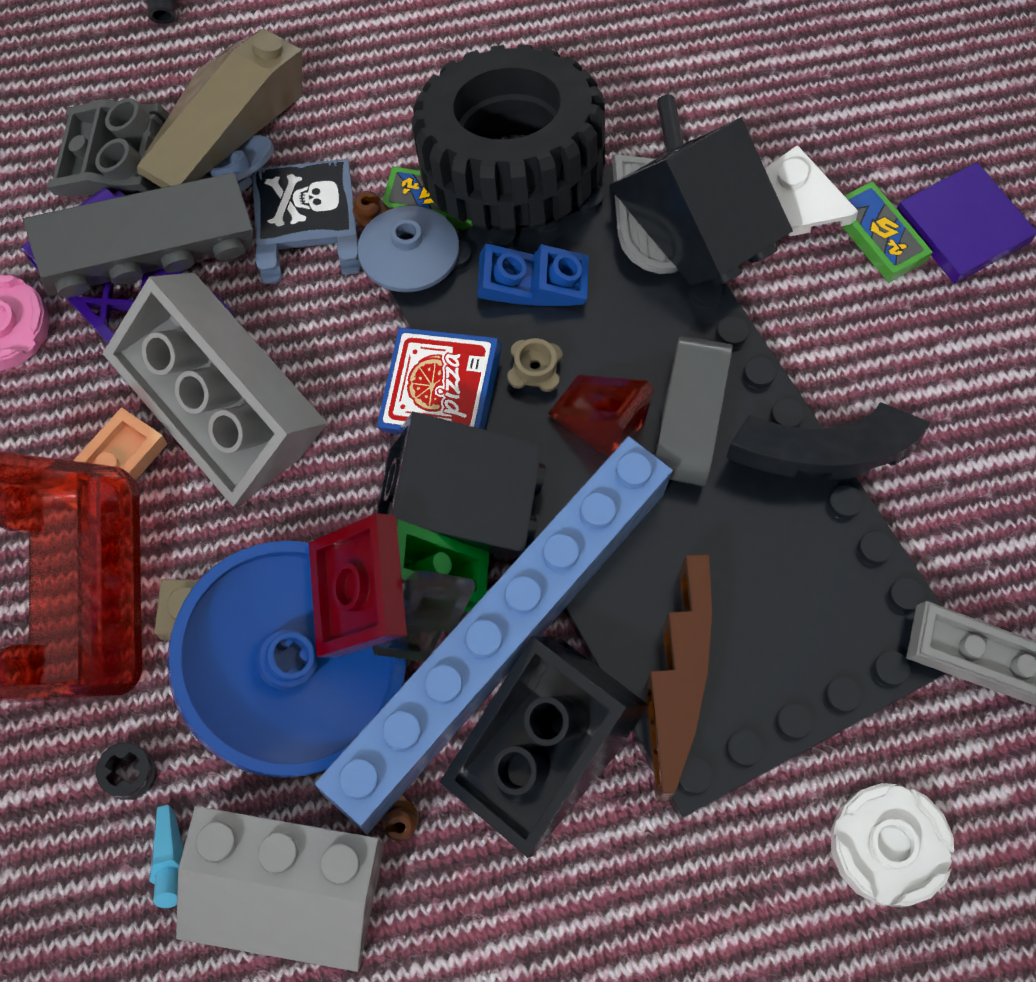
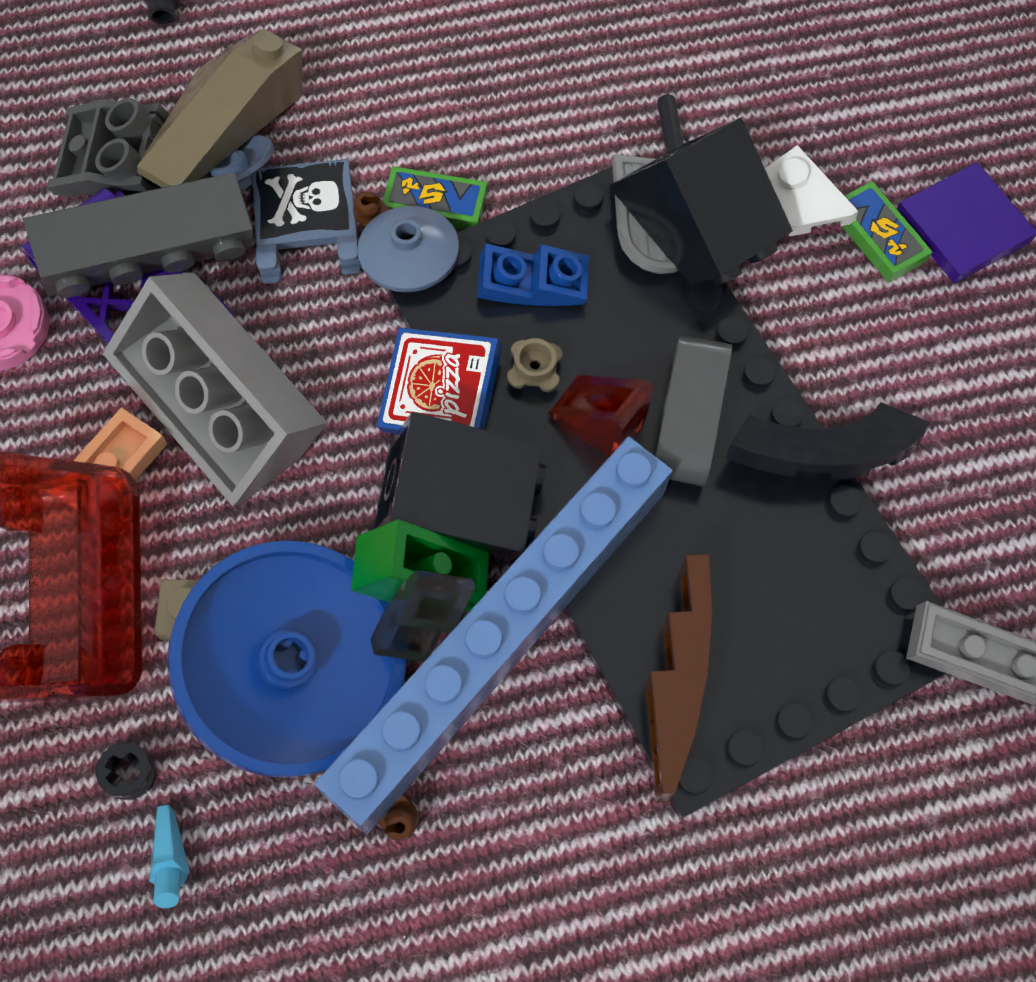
light grey slope [176,806,384,972] -> none
dark red tile [308,513,407,657] -> none
black tyre [411,44,605,232] -> none
black slope [440,636,649,858] -> none
white tile [831,783,954,908] -> none

